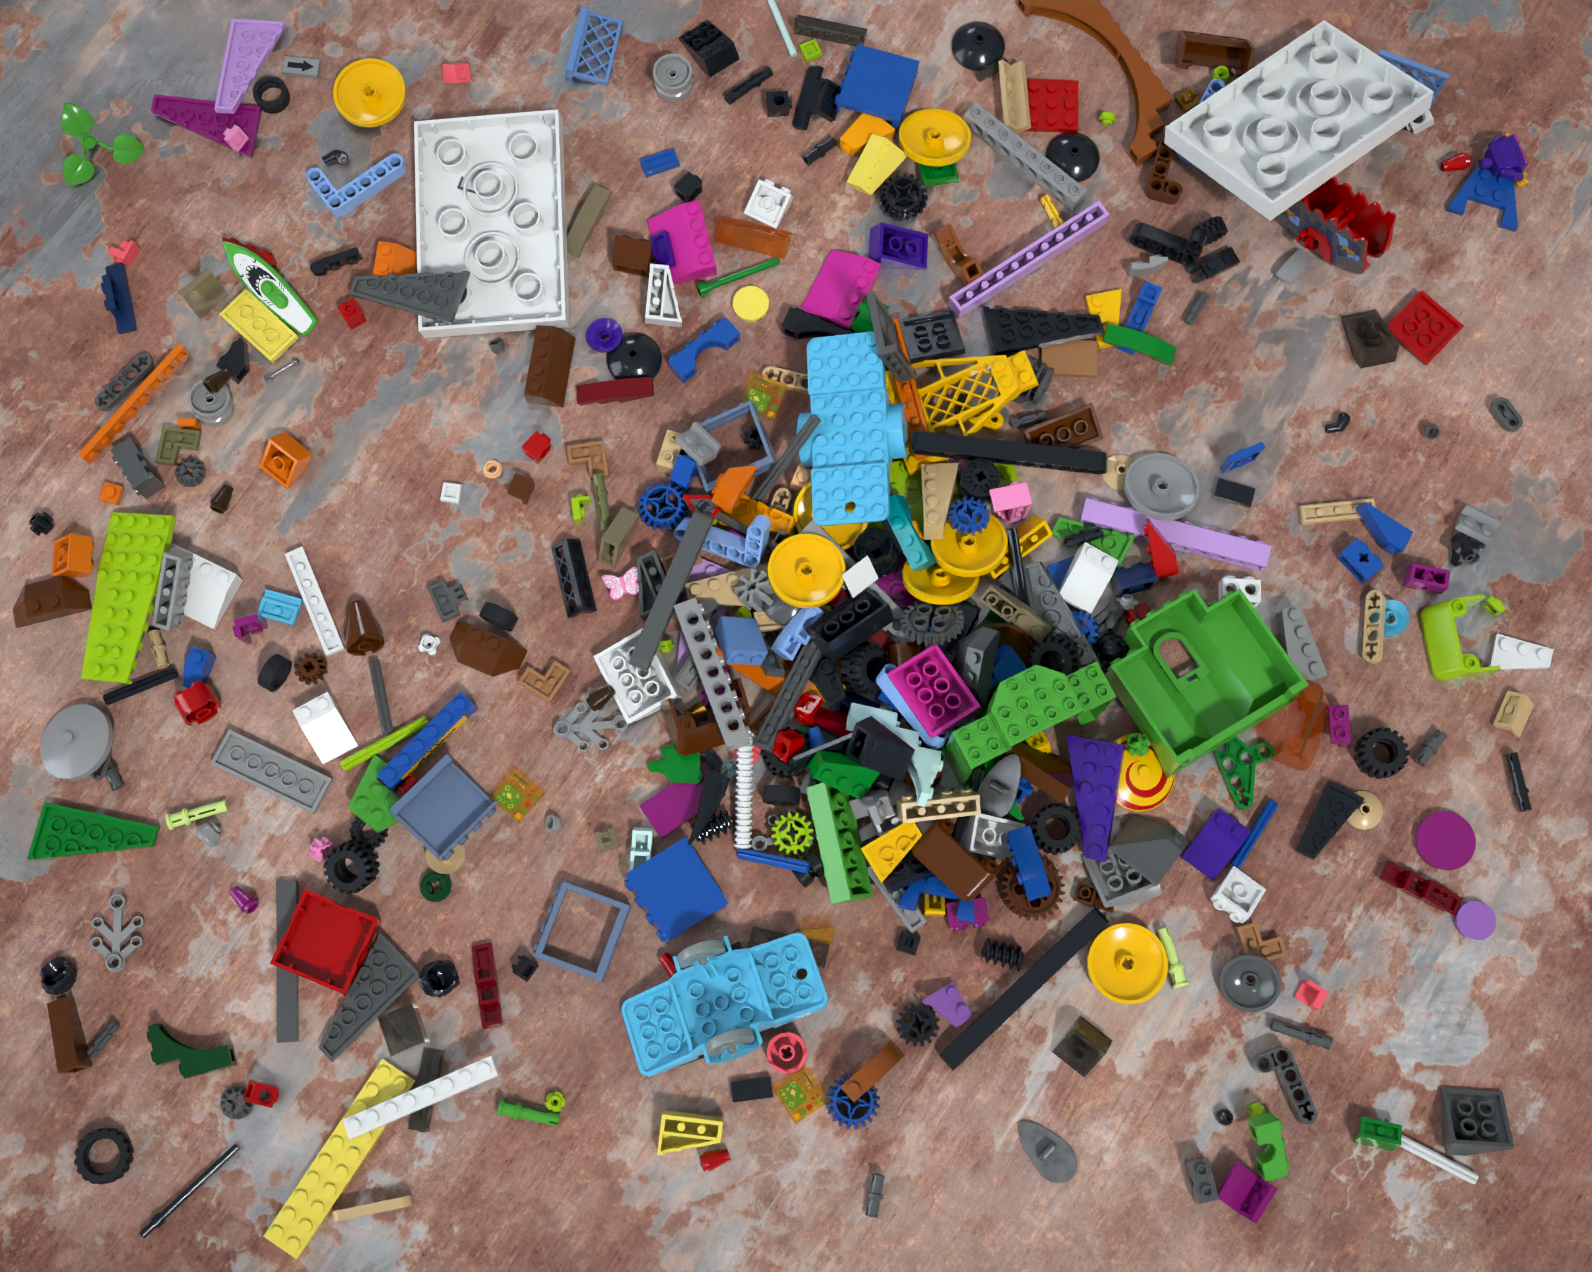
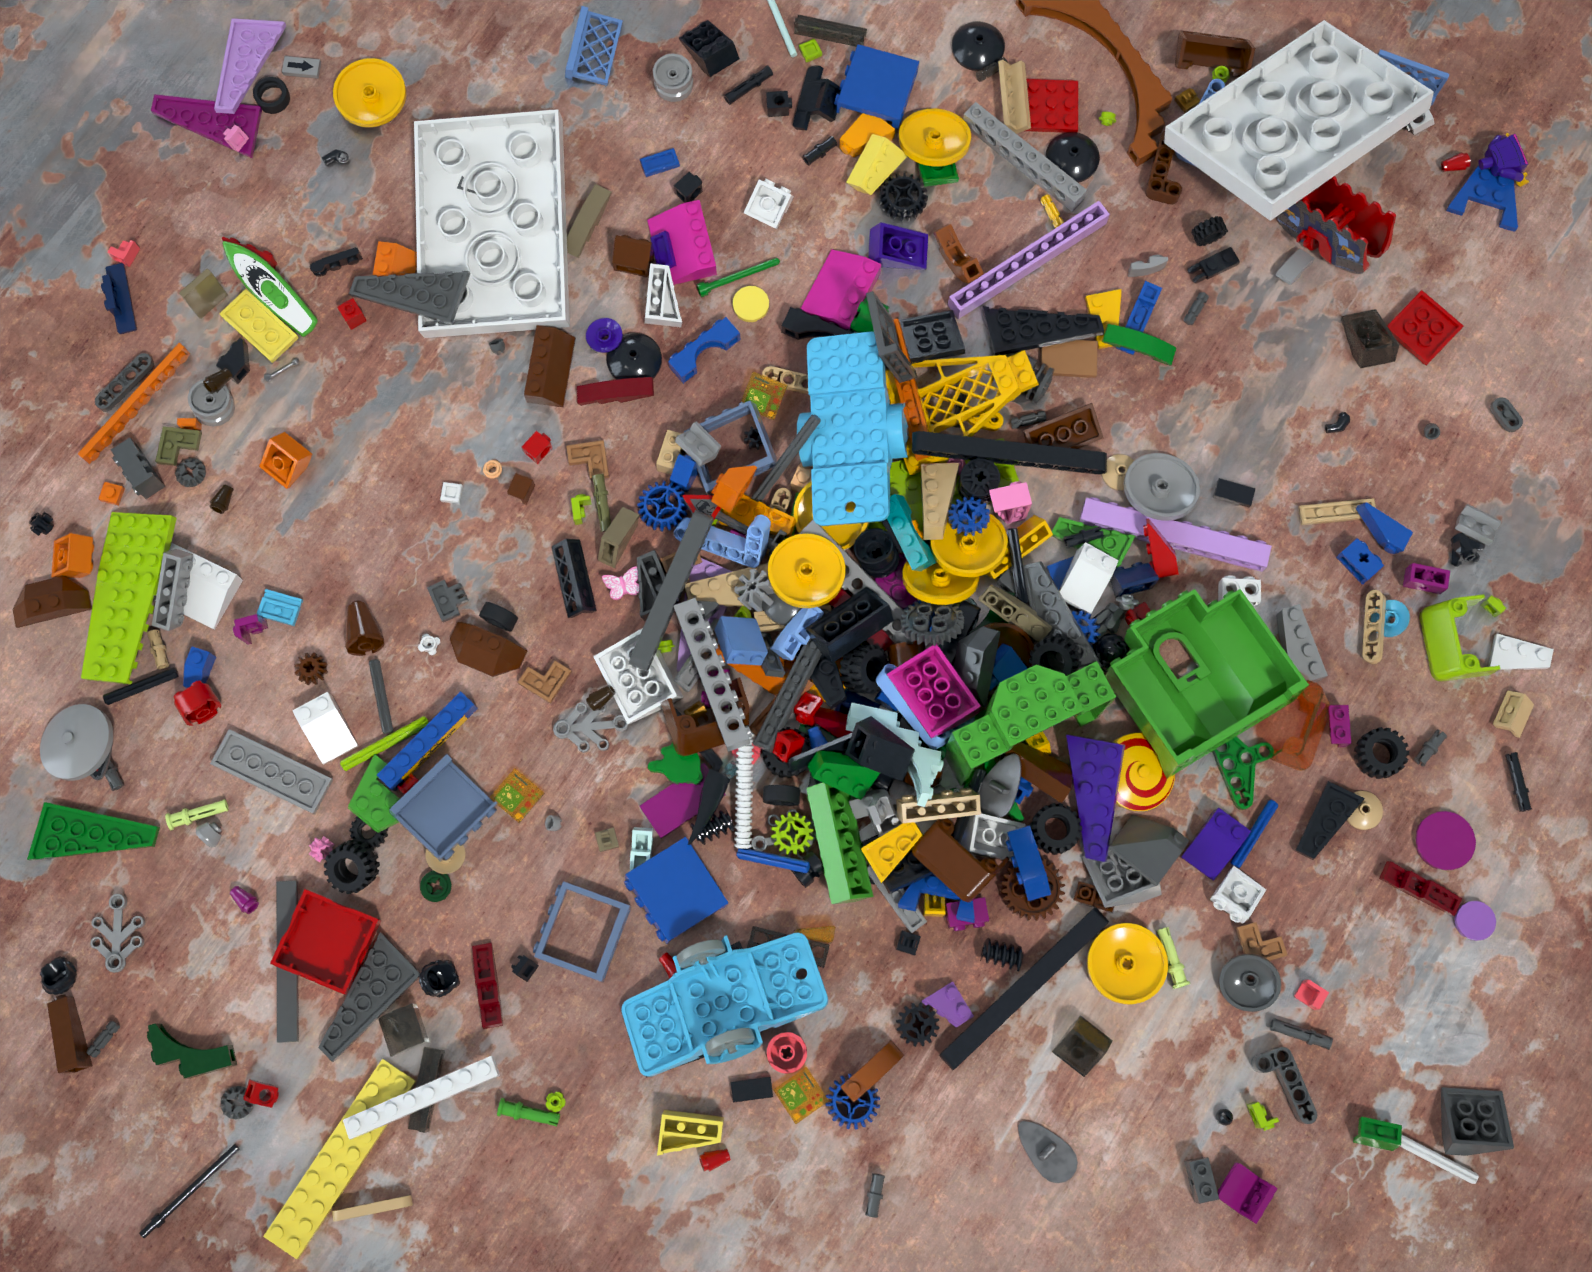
bright green plant [61,103,144,185] -> none
black tyre [74,1128,134,1184] -> none
black tyre [258,654,292,692] -> none
white plate [285,547,345,657] -> none
light blue beam [306,153,407,217] -> none
coral panel [442,63,471,83] -> none
clear orange panel [715,216,792,259] -> none
white sticker [842,555,879,598] -> none
bright green gear [1125,732,1151,757] -> none
black beam [1129,223,1207,267] -> none
blue plate [1220,442,1265,474] -> none
bright green arch [1248,1111,1289,1182] -> none

